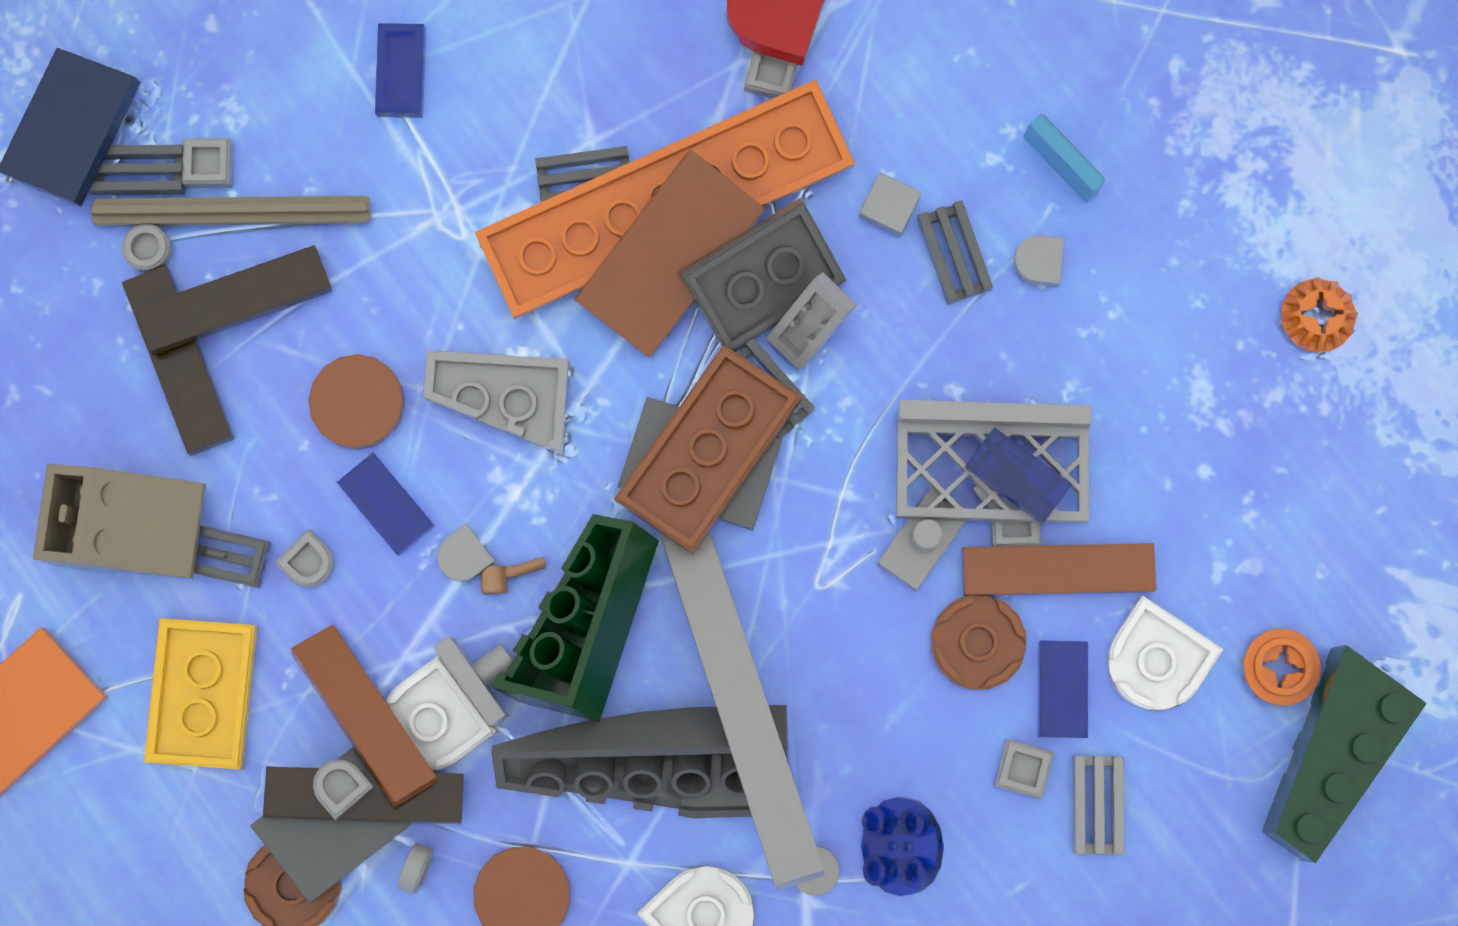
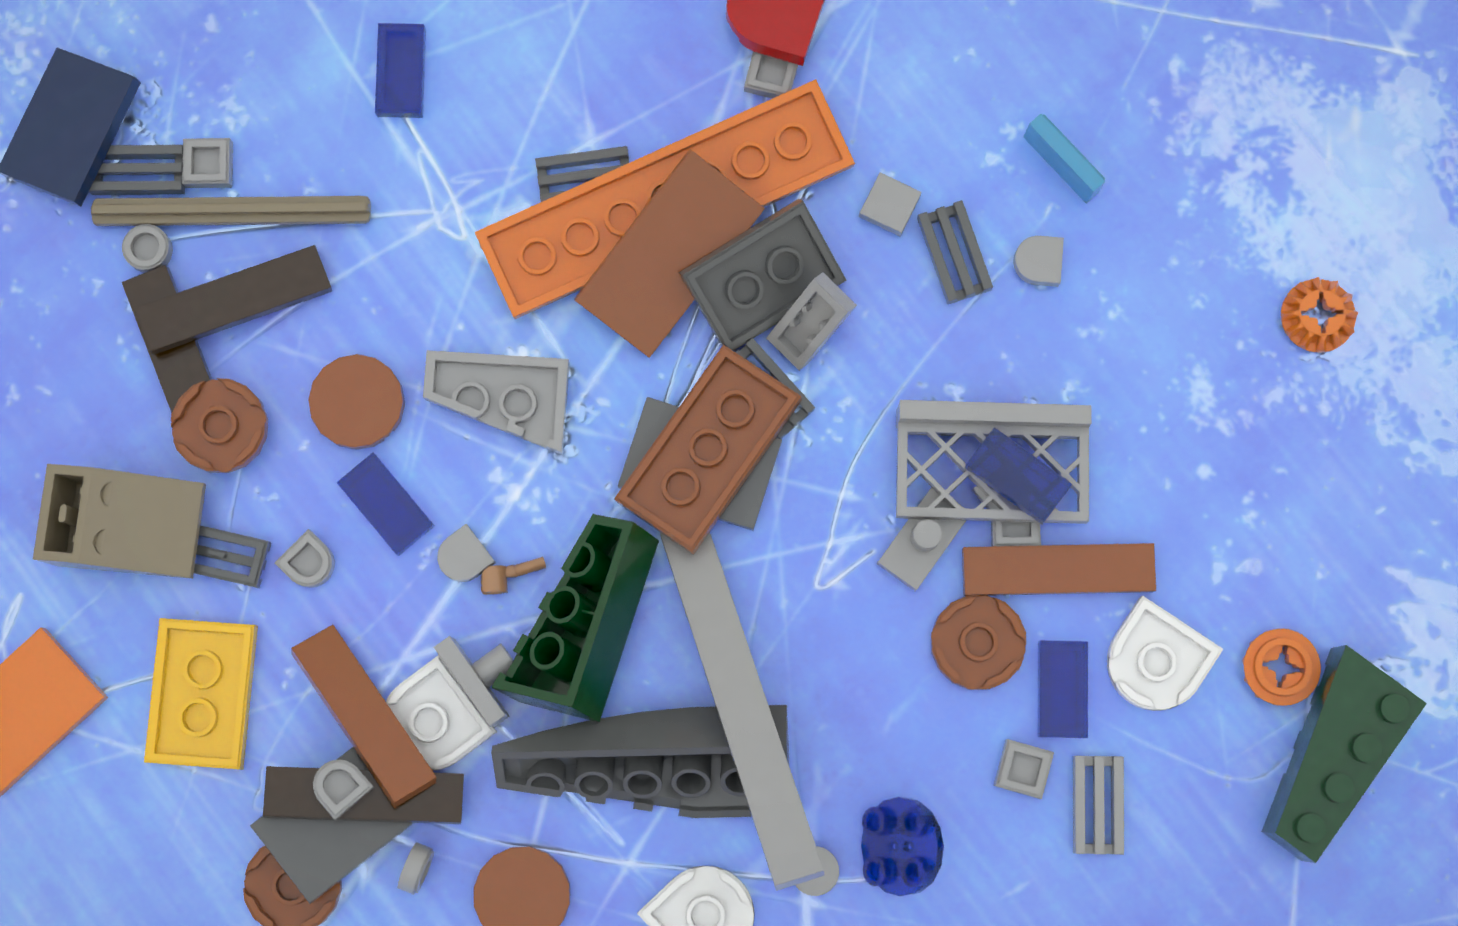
none -> dark orange tile [171,378,268,473]

